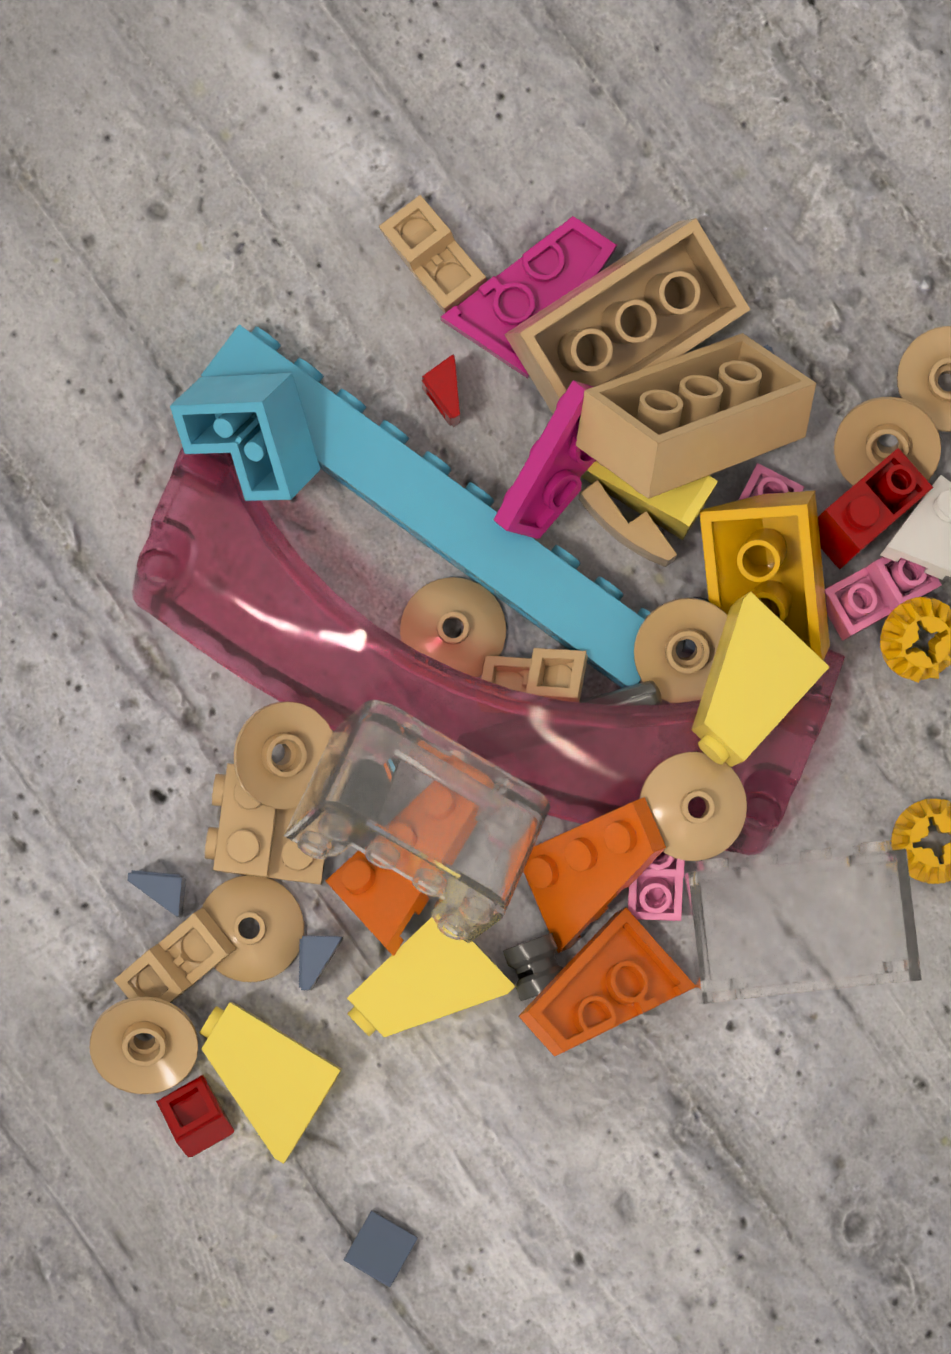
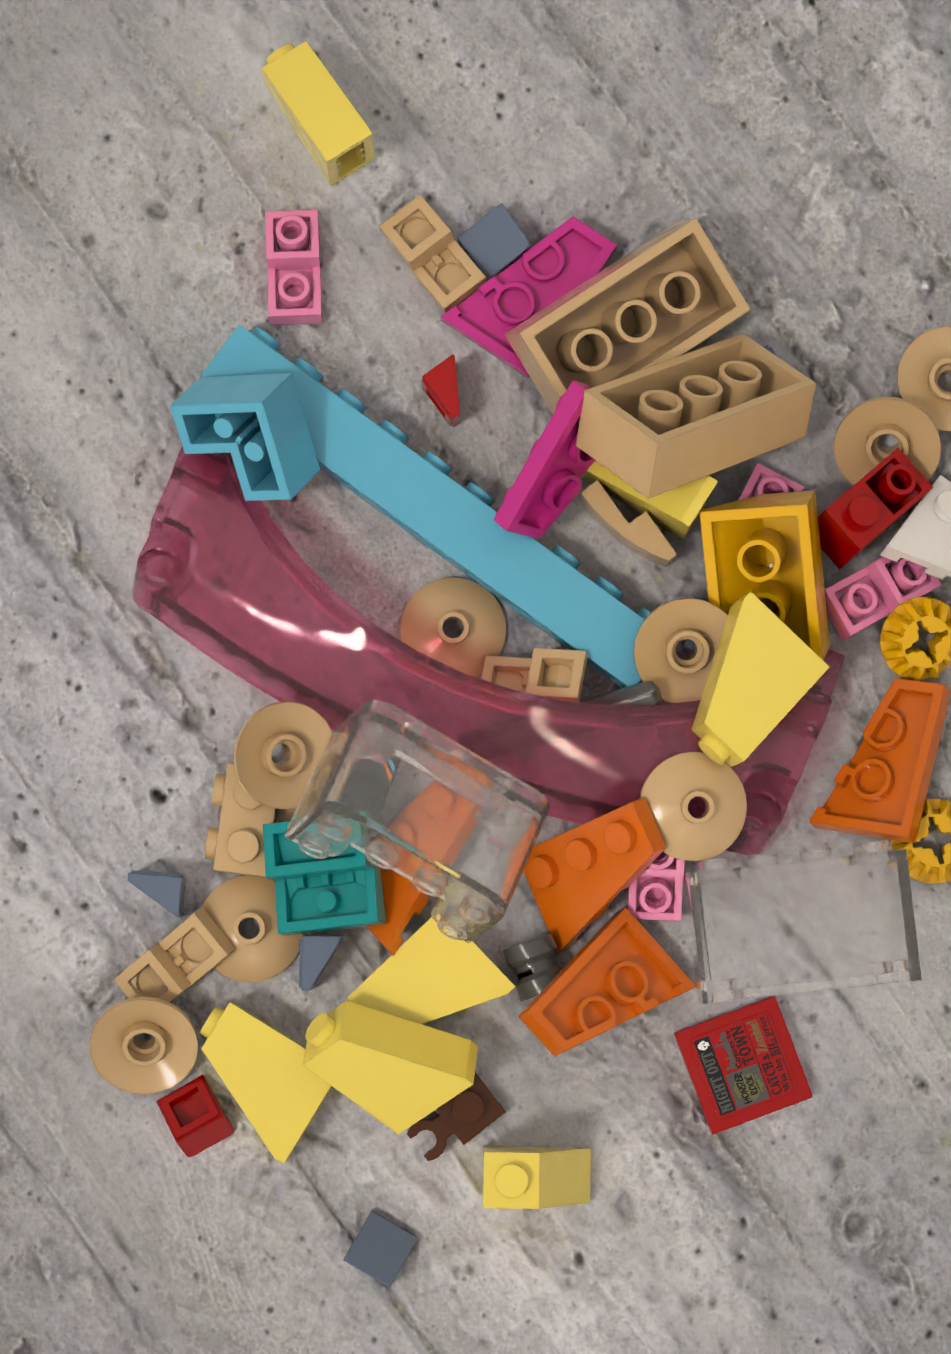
none -> light yellow slope [261,41,375,186]
none -> teal slope [263,812,386,936]
none -> bright pink slope [265,210,322,325]
none -> light yellow slope [303,1000,478,1135]
none -> reddish brown plate [407,1072,506,1161]
none -> sand blue slope [458,203,531,281]
none -> light yellow slope [482,1146,591,1209]
none -> red tile [673,996,813,1135]
none -> orange wing [809,678,951,843]

